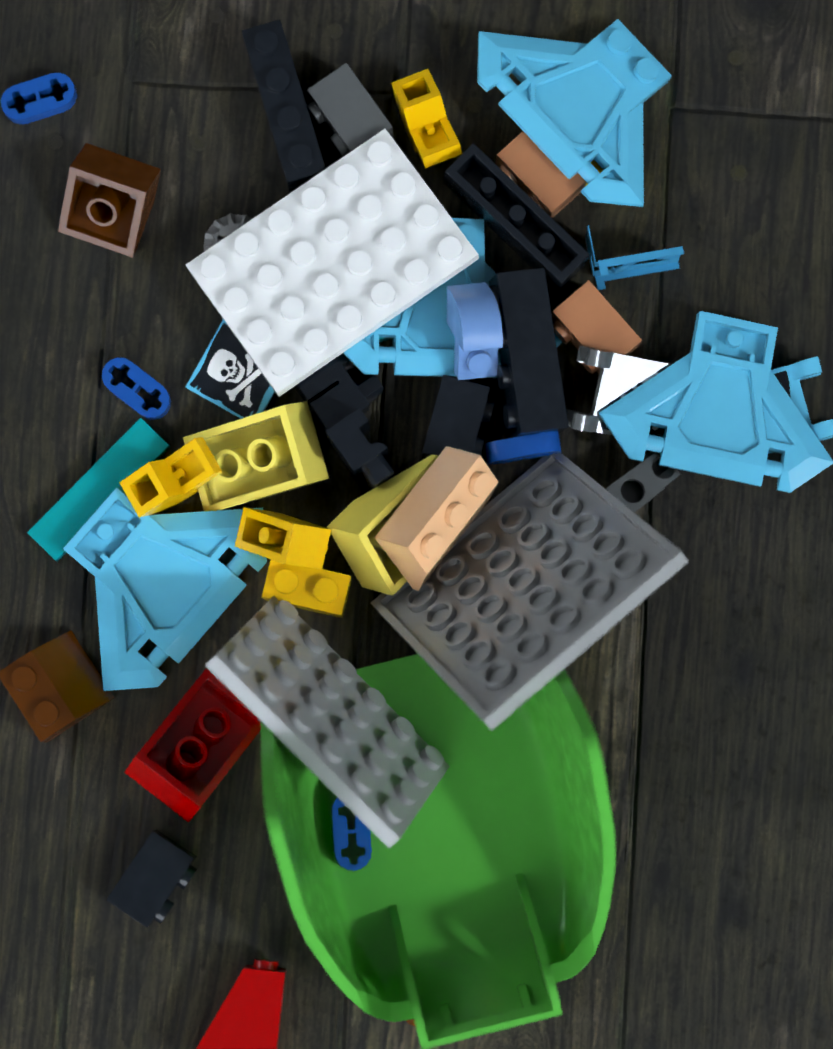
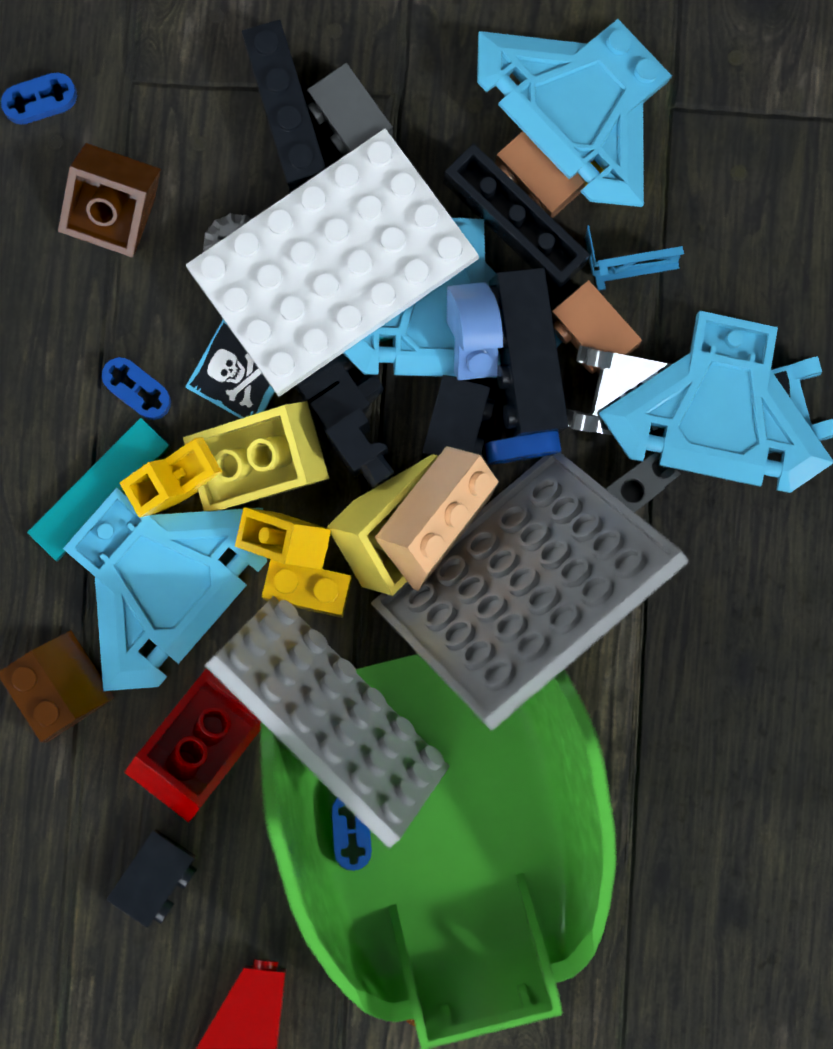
yellow brick [391,69,462,169] -> none

